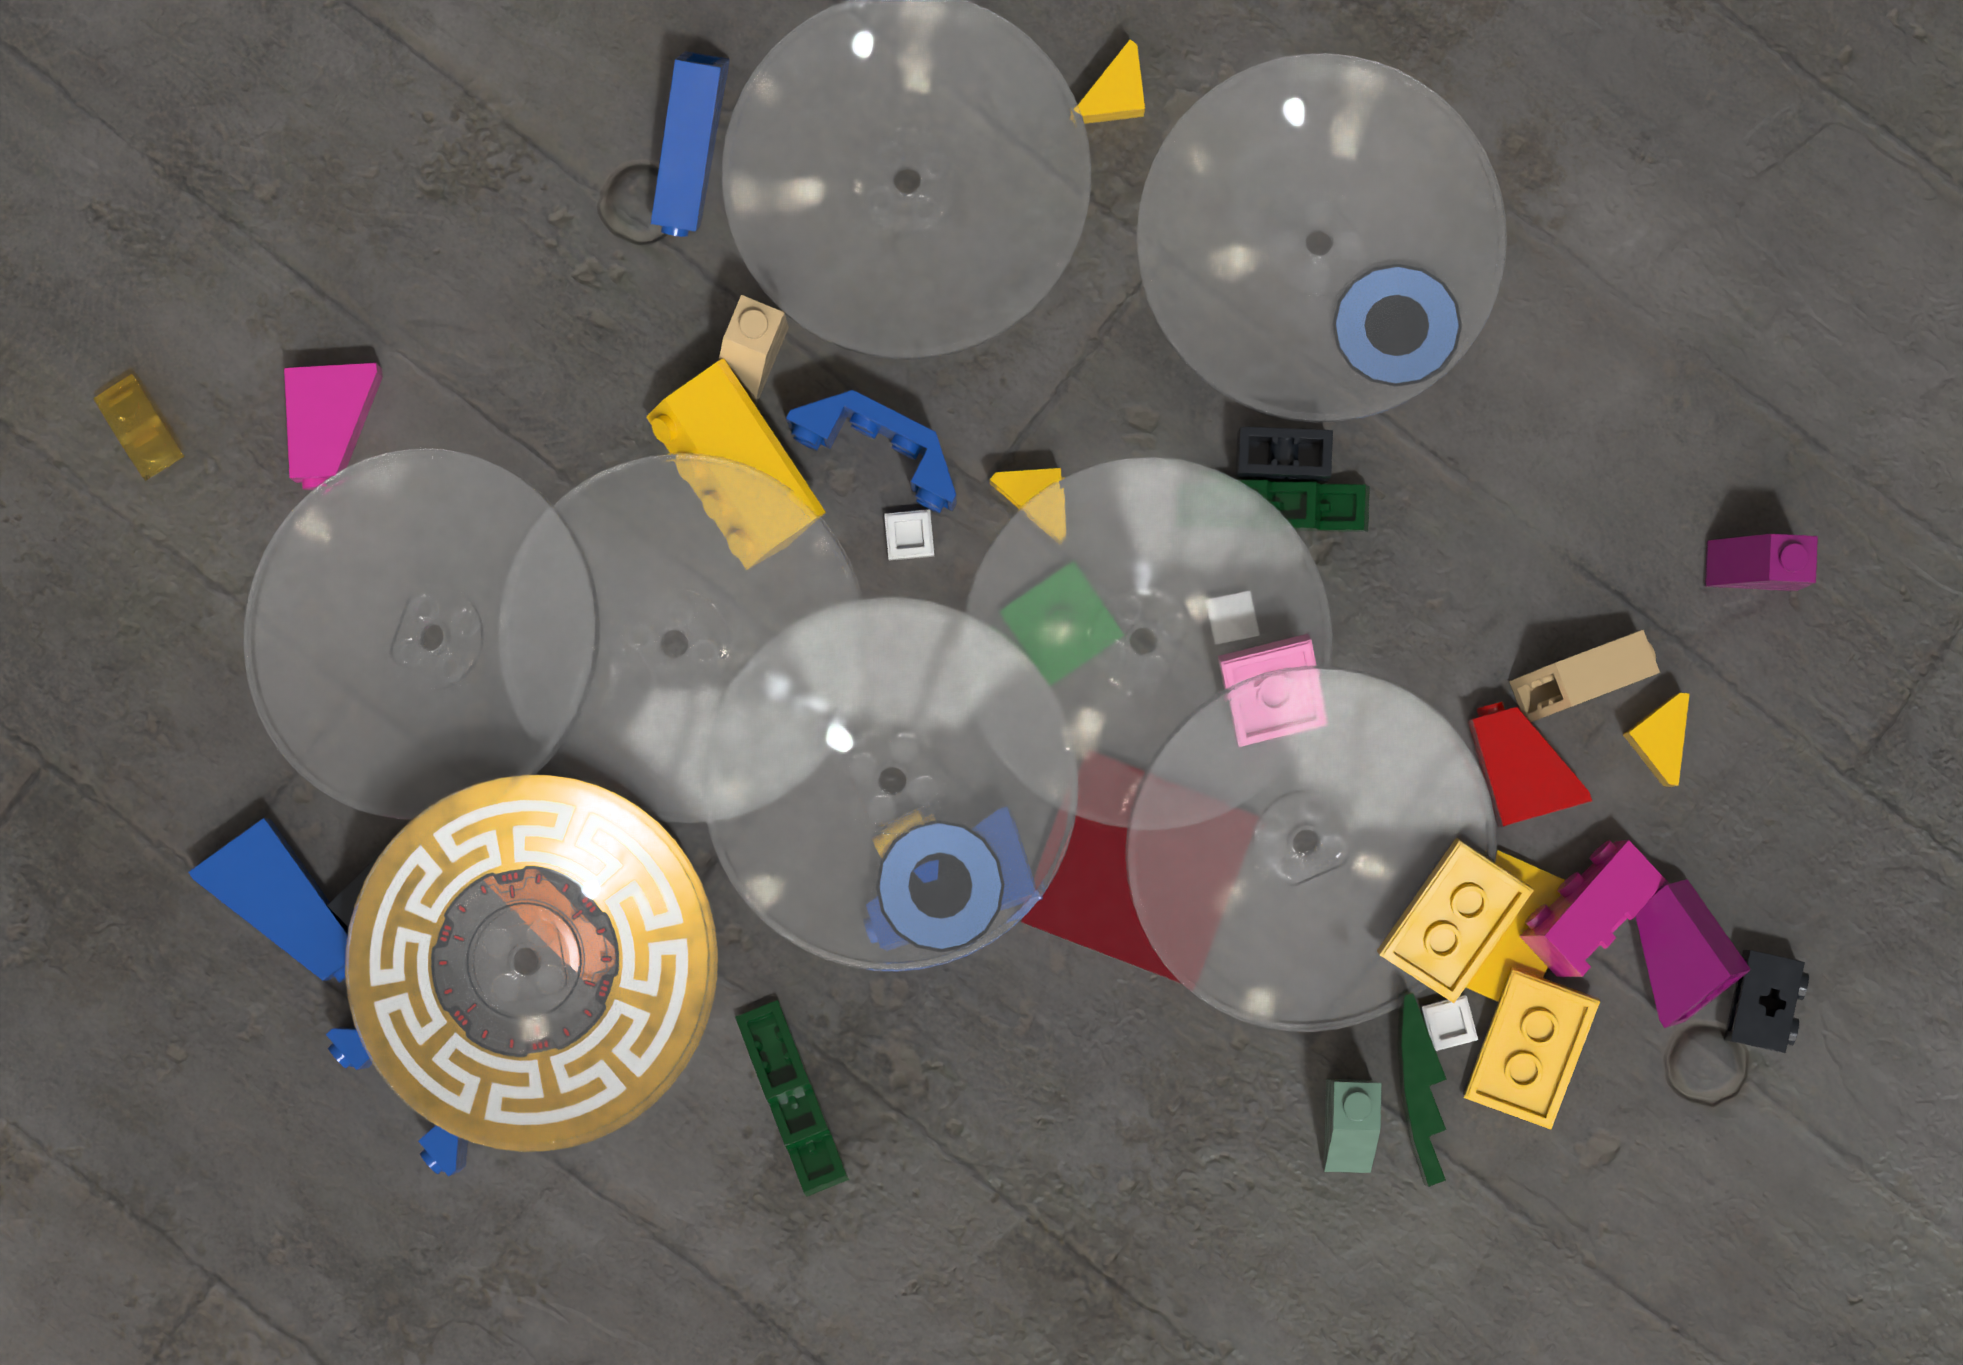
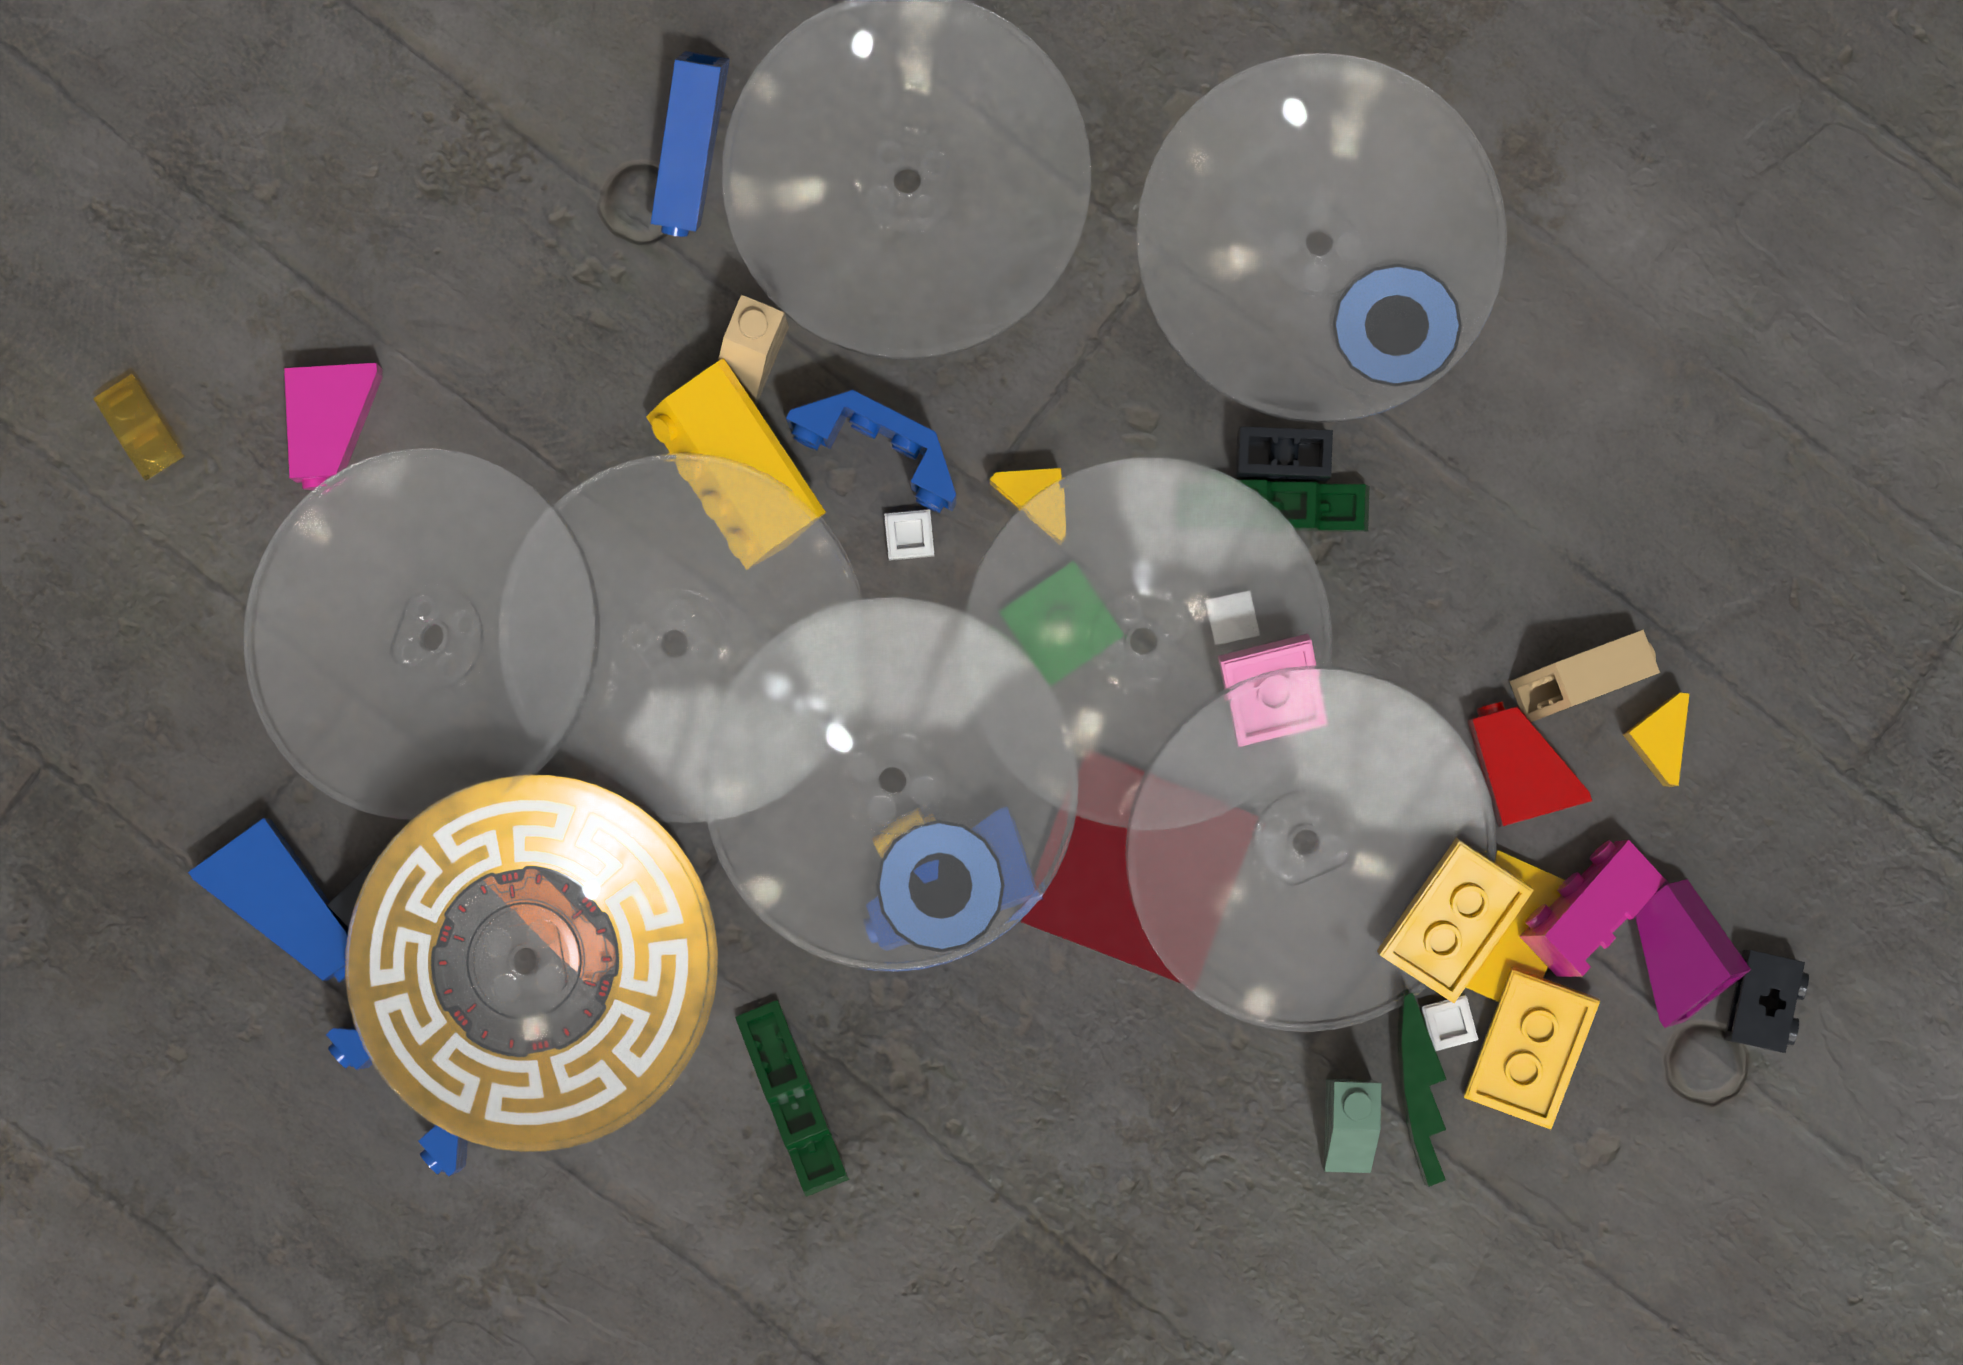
yellow slope [1072,39,1145,124] -> none
magenta slope [1705,534,1818,591] -> none

